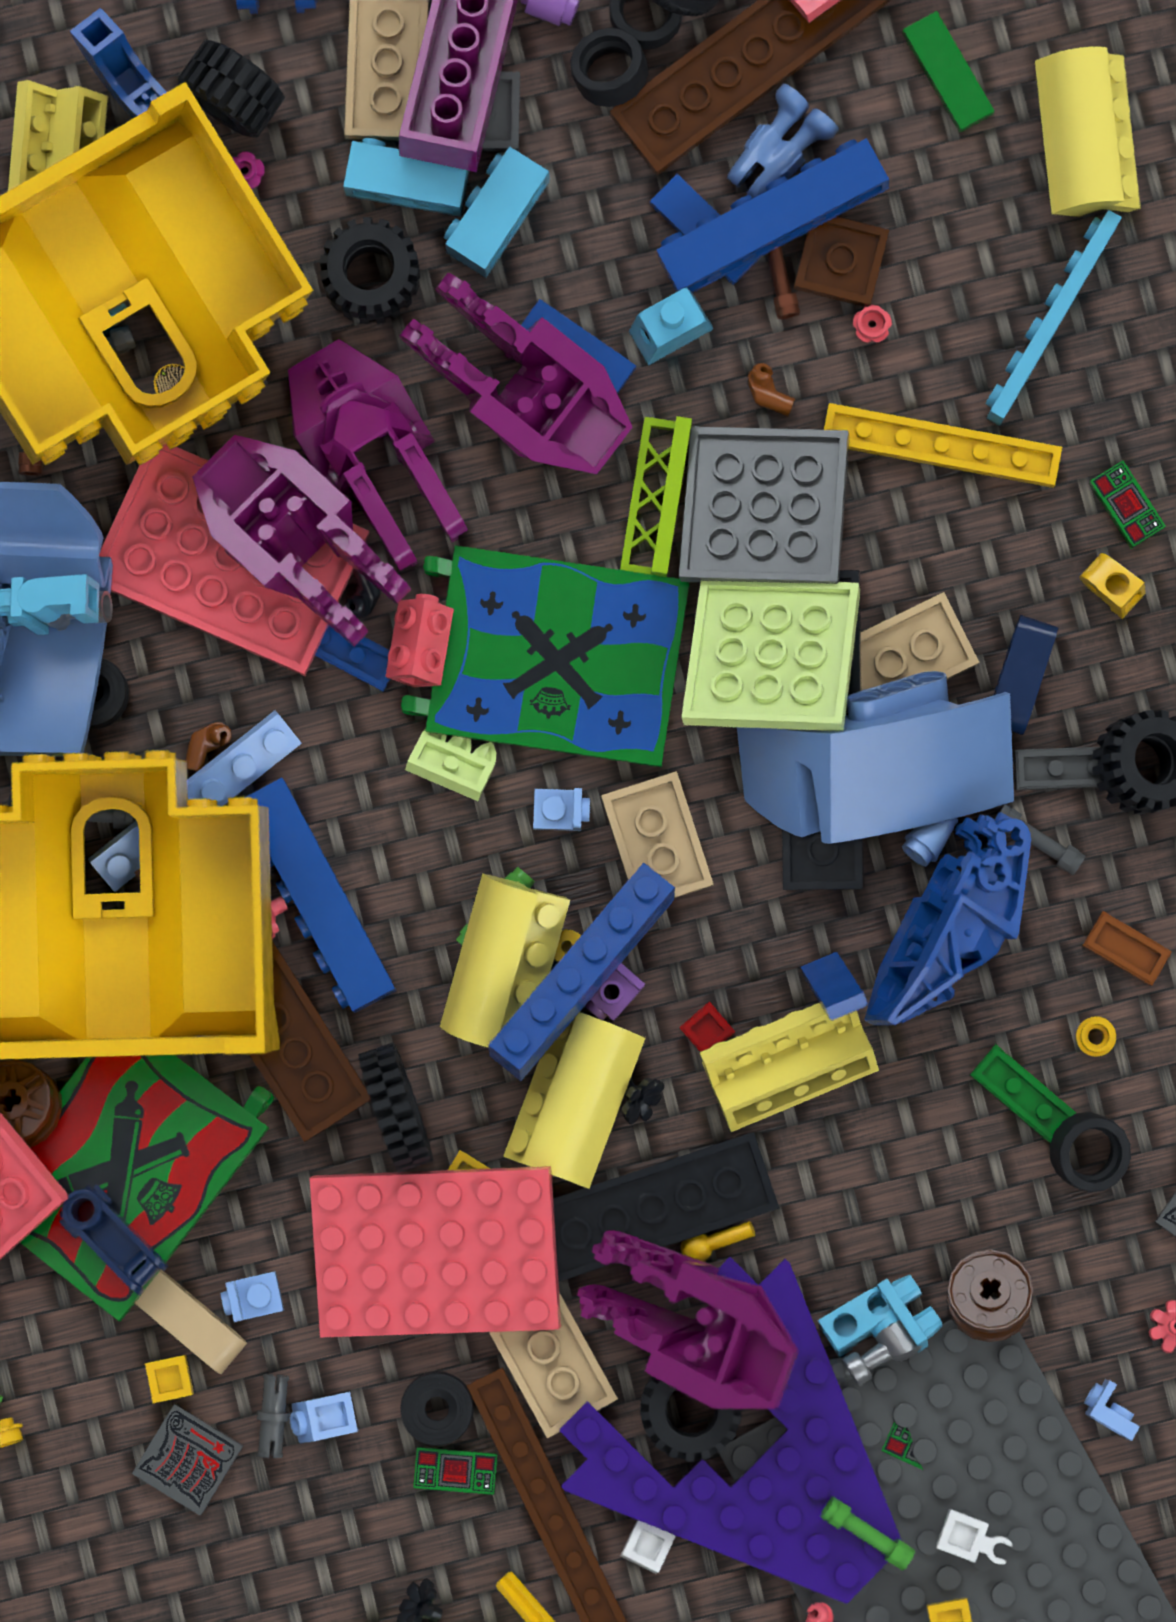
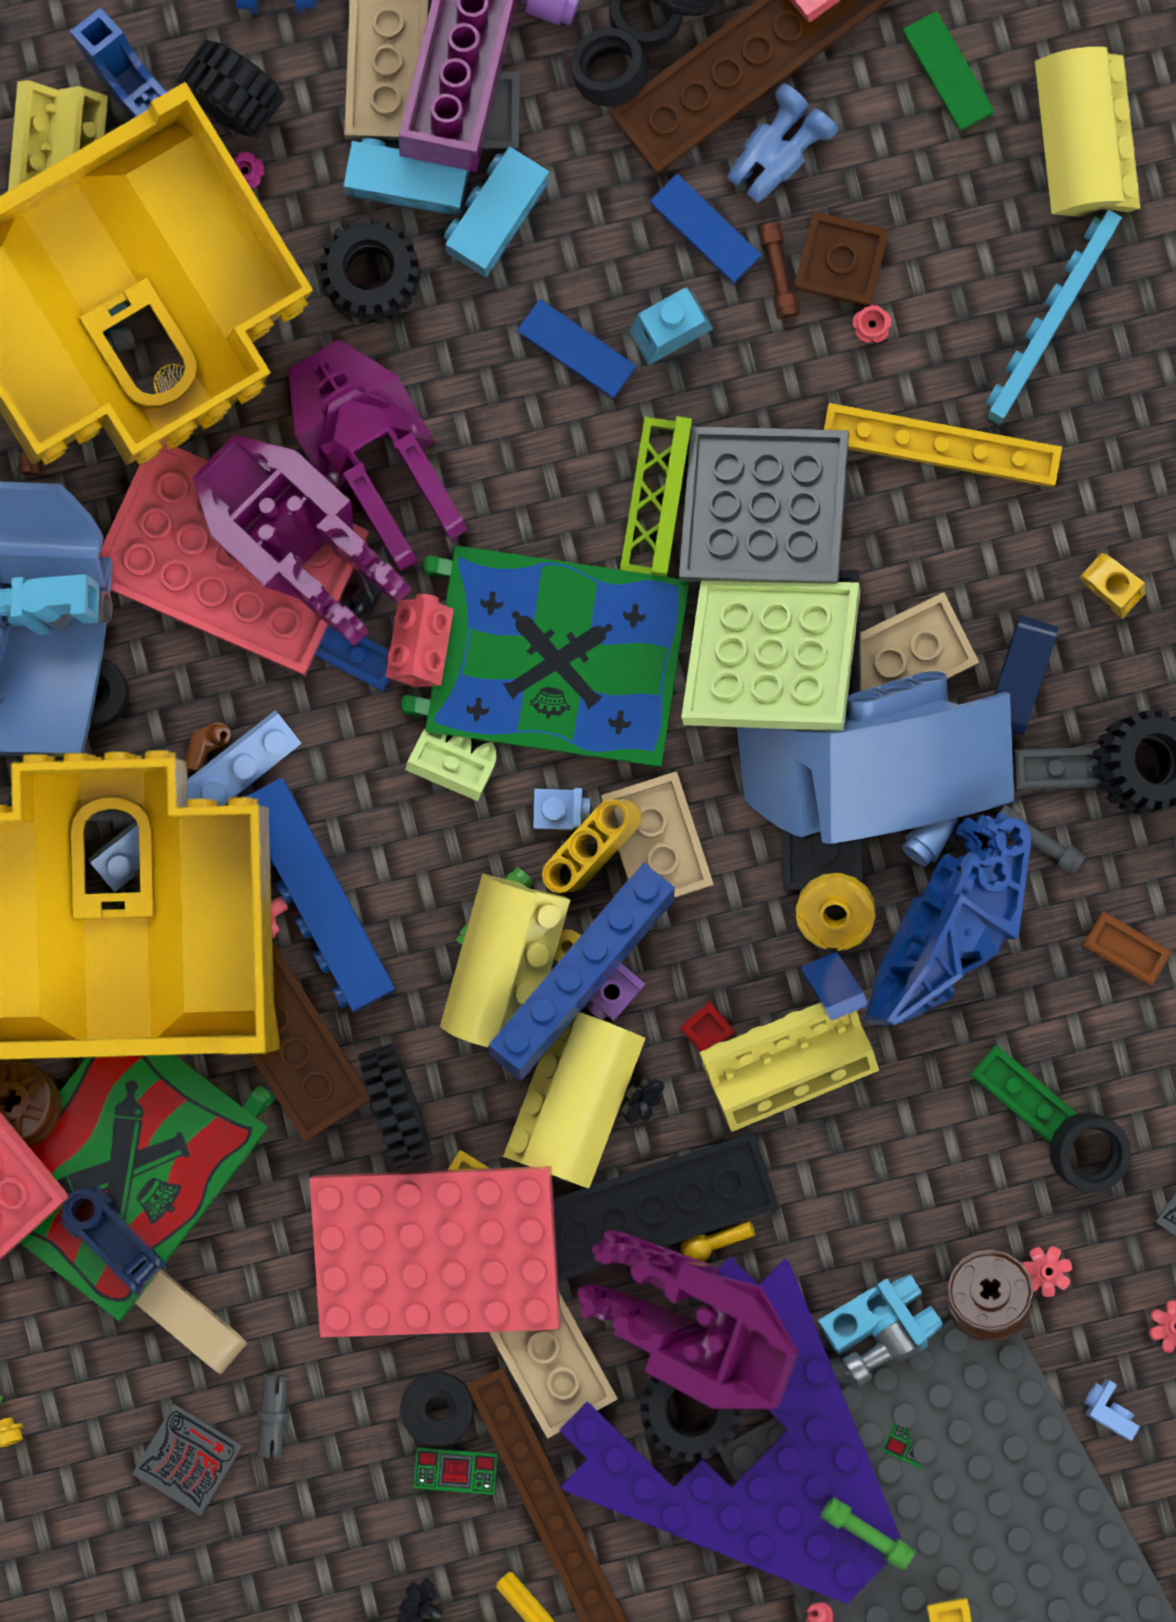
yellow plate [145,1355,194,1403] -> none
light blue bracket [221,1271,284,1322] -> none
light blue bracket [290,1392,358,1443] -> none
magenta connector [399,273,633,475] -> none
white plate [620,1520,675,1574] -> none
blue brick [656,138,889,293] -> none
dark orange arm [747,363,795,417] -> none
white plate [935,1508,1012,1564] -> none
yellow plate [1076,1017,1116,1057] -> none
tile [1089,460,1166,549] -> none
none -> yellow beam [542,799,641,893]
none -> yellow tile [796,873,876,951]
none -> coral plant [1022,1246,1072,1297]

